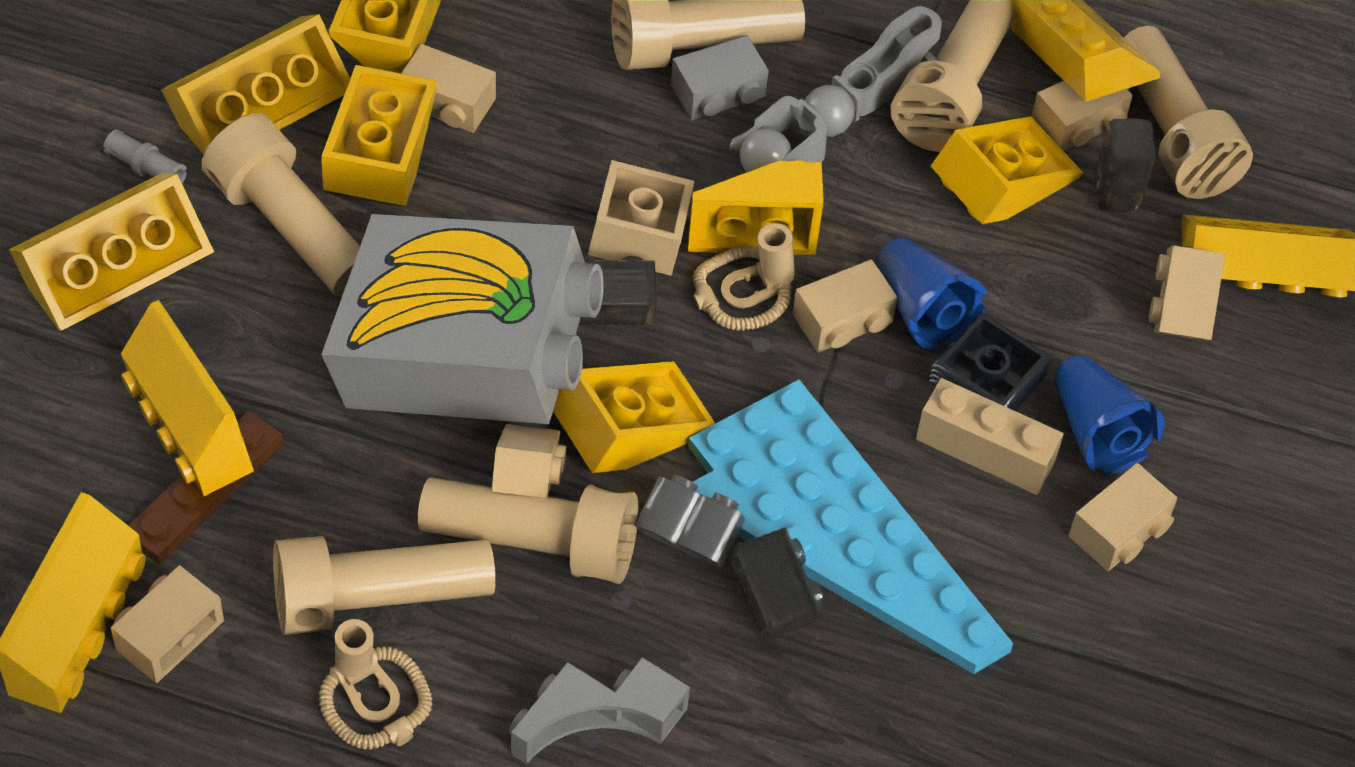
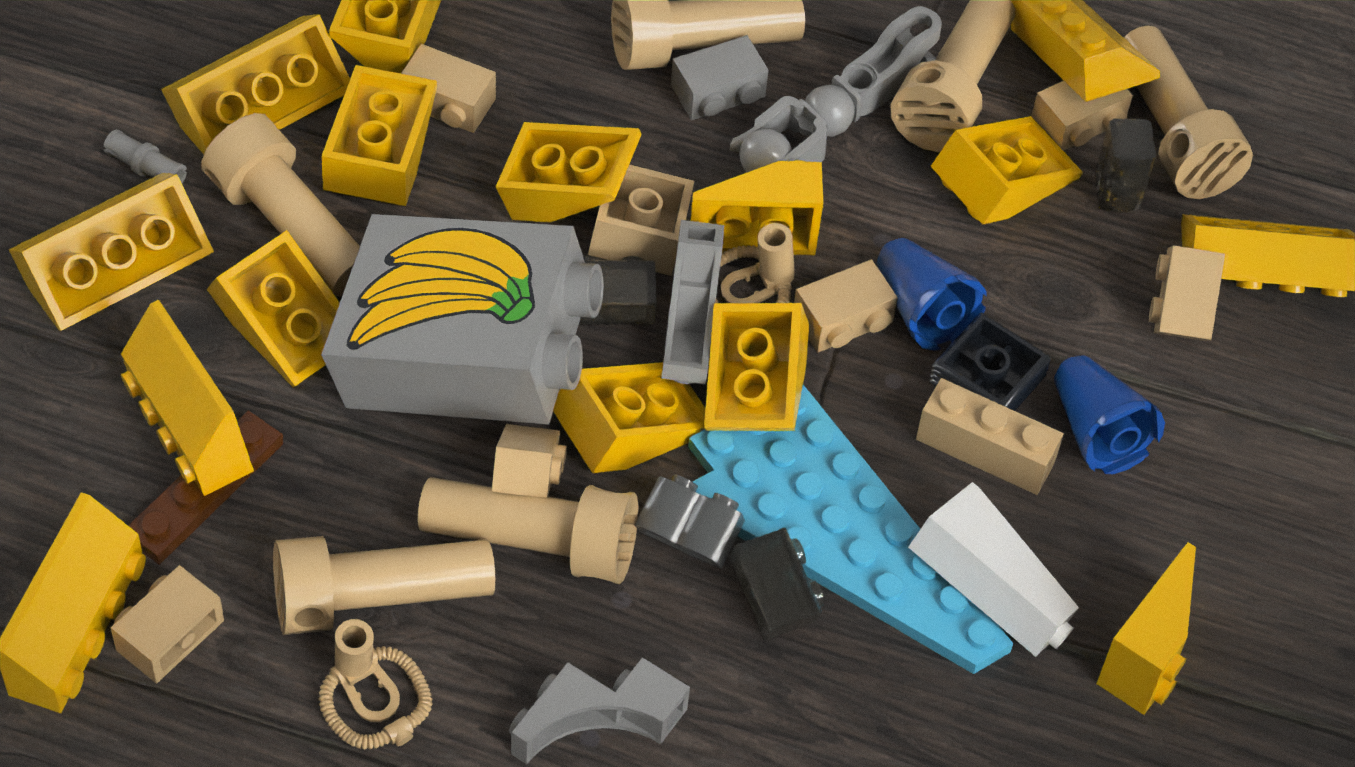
tan brick [1068,463,1178,572] -> none
none -> yellow slope [206,230,340,388]
none -> yellow slope [496,122,642,223]
none -> light grey arch [661,220,724,384]
none -> yellow slope [704,303,809,431]
none -> white slope [908,482,1079,657]
none -> yellow slope [1096,542,1196,715]

